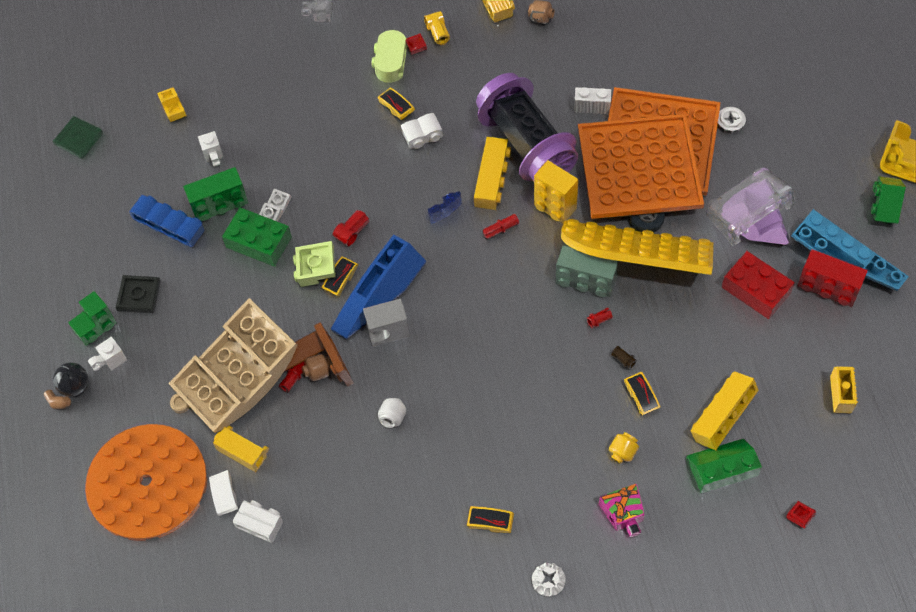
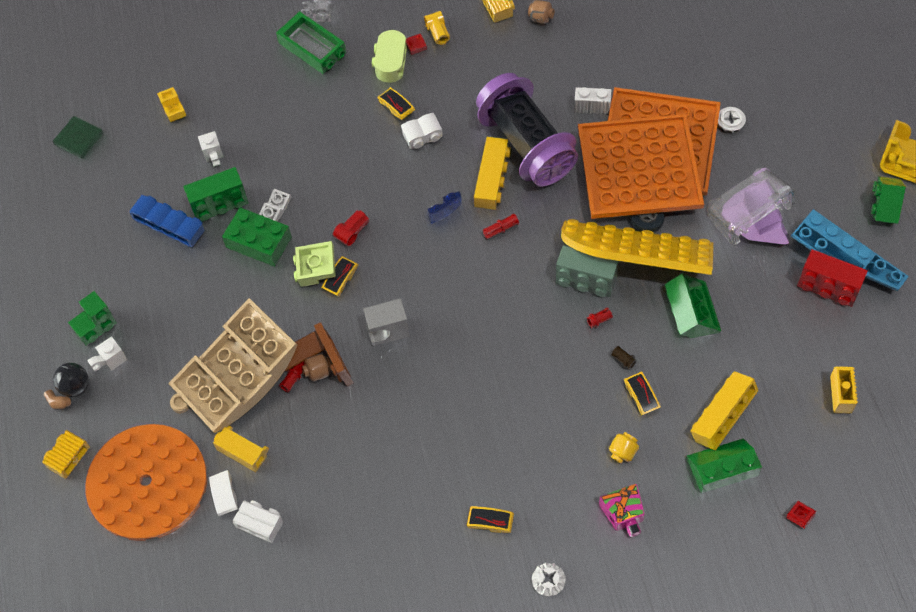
pearl dark grey tile [115,275,161,313] -> none
blue wedge [331,234,426,339] -> none
white head [378,398,407,428] -> none
yellow brick [534,160,578,224] -> none
red brick [721,251,795,319] -> none
none -> yellow brick [42,430,90,479]
none -> green piece [276,11,346,74]
none -> green slope [665,274,721,338]

